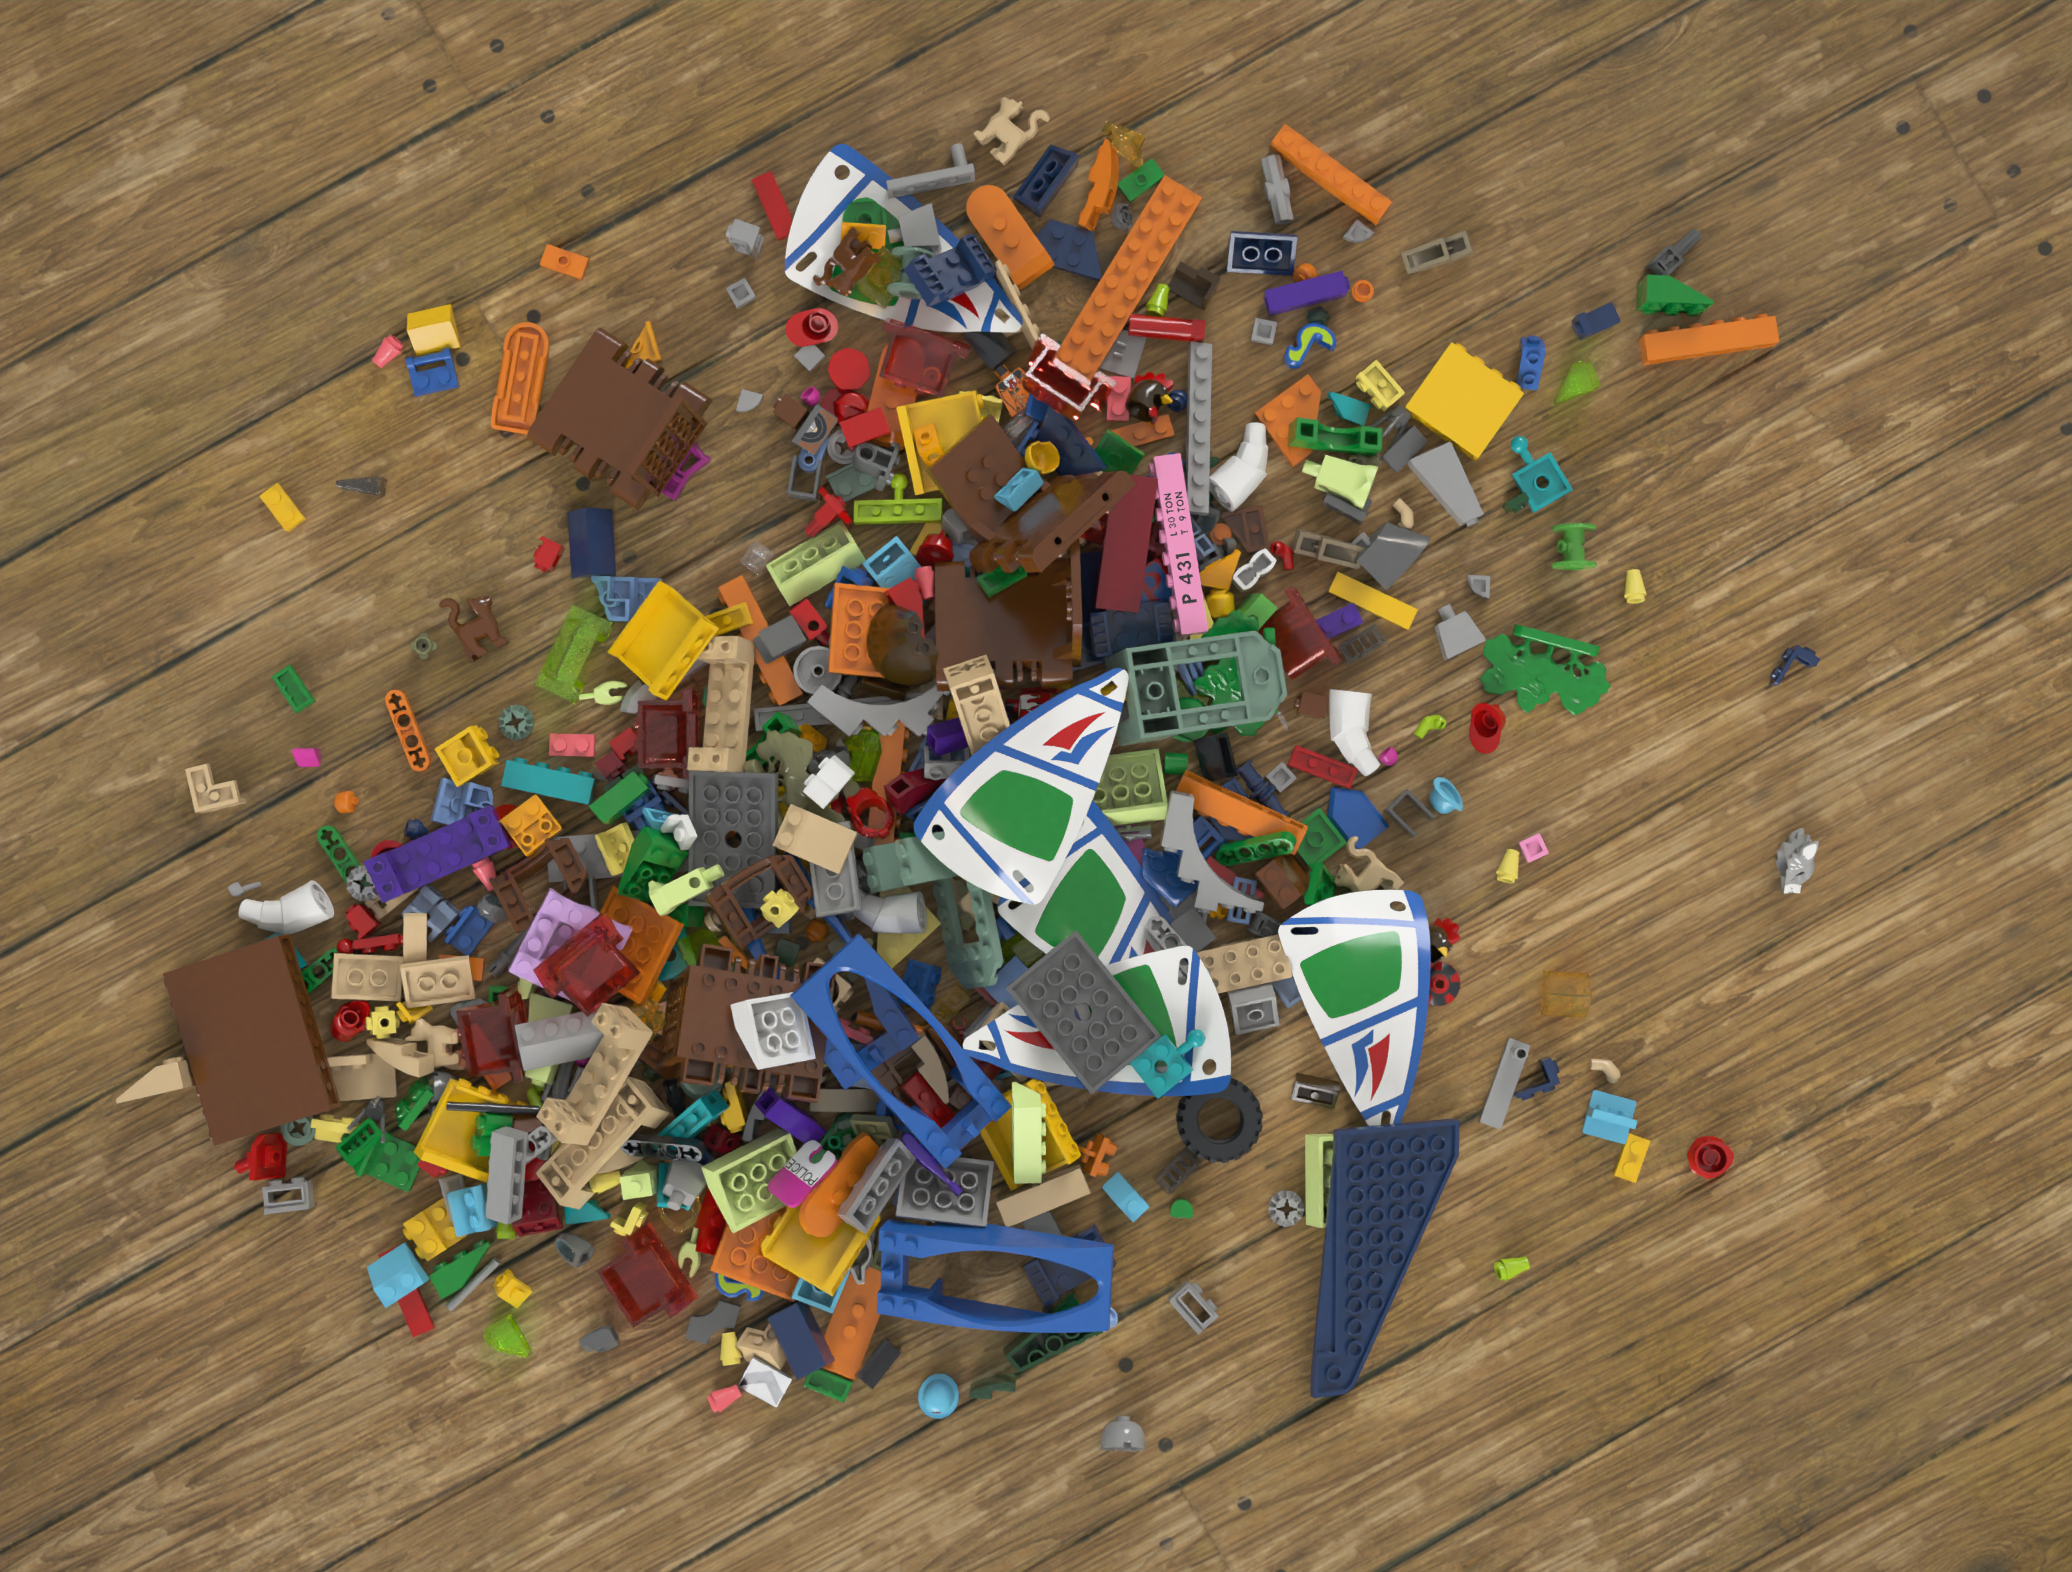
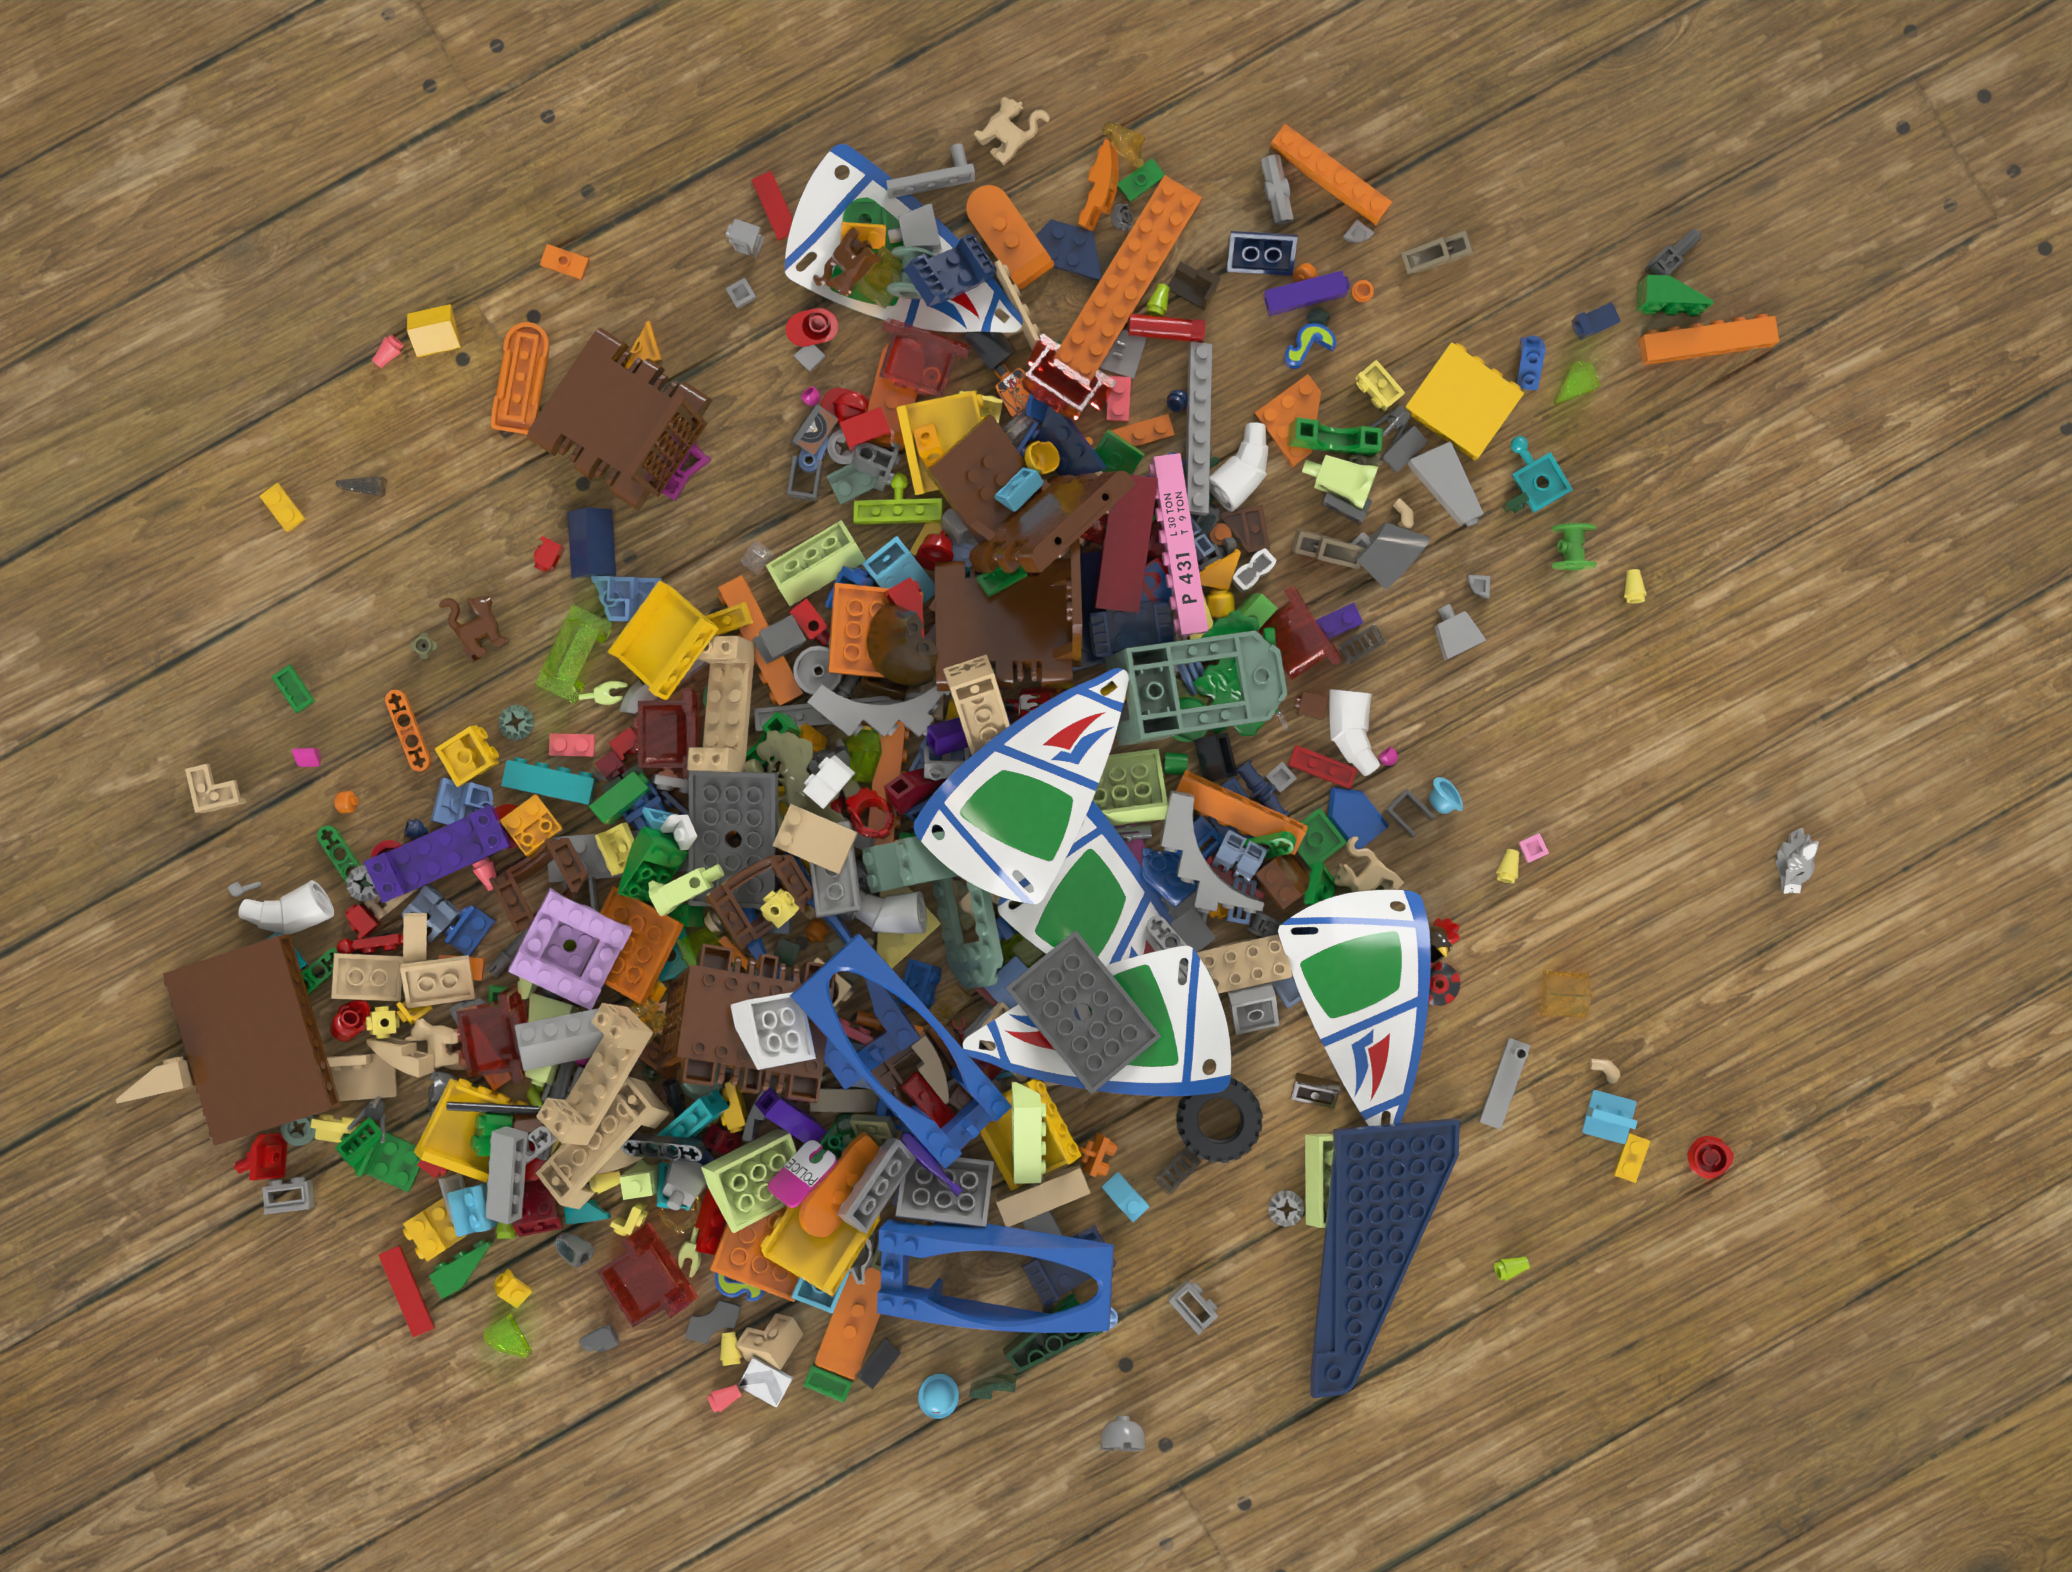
medium azure slope [367,1242,430,1308] -> none
green plate [394,1077,434,1131] -> none
blue plate [406,347,459,397] -> none
light grey bar [446,1257,500,1311] -> none
dark grey rock [477,894,507,922] -> none
clear red windscreen [533,911,640,1017] -> none
light grey tile [736,389,764,412] -> none
dark blue slope [767,1301,835,1380] -> none
reddish brown brick [773,394,809,431] -> none
red piece [804,486,854,538] -> none
red hat [828,348,870,390] -> none
coral cone [914,566,935,601] -> none
dark blue slope [1012,144,1079,218] -> none
dark brown piece [1125,372,1174,425] -> none
teal plate [1130,1029,1205,1099] -> none
green brick [1169,1197,1193,1219] -> none
light grey tile [1251,318,1277,345] -> none
red arm [1270,541,1294,571] -> none
teal slope [1327,392,1371,426] -> none
yellow tile [1328,572,1418,630] -> none
lime arm [1413,715,1446,739] -> none
red piece [1469,703,1506,754] -> none
green plant [1480,624,1611,716] -> none
dark blue bracket [1514,1057,1560,1100] -> none
dark blue bracket [1769,645,1820,687] -> none
none -> sand blue legs [1211,830,1268,884]

